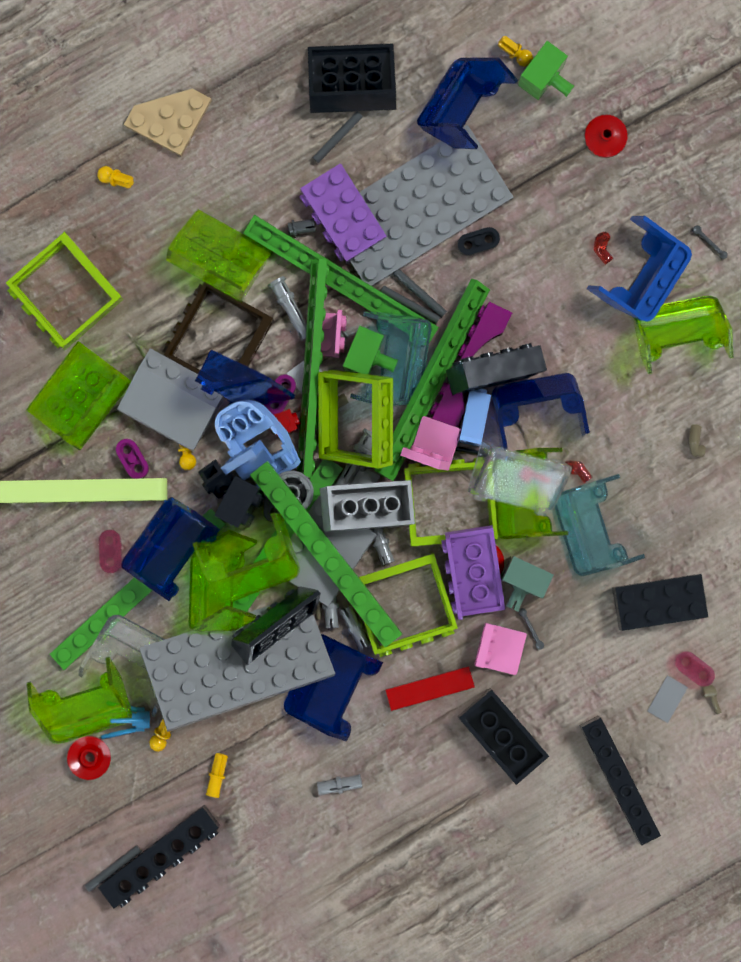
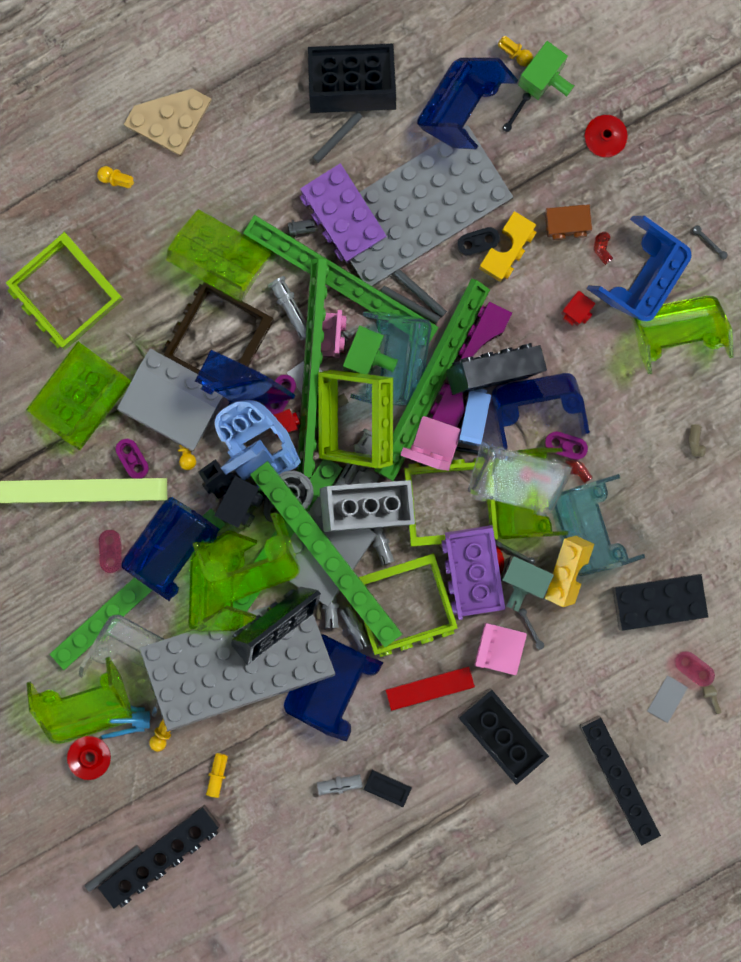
none -> black tile [363,769,412,807]
none -> yellow arch [479,211,537,282]
none -> dark grey hinge [495,540,535,565]
none -> black hinge [503,93,531,132]
none -> dark orange brick [545,204,592,240]
none -> magenta plate [545,431,588,460]
none -> yellow arch [545,536,594,607]
none -> red brick [561,290,596,326]

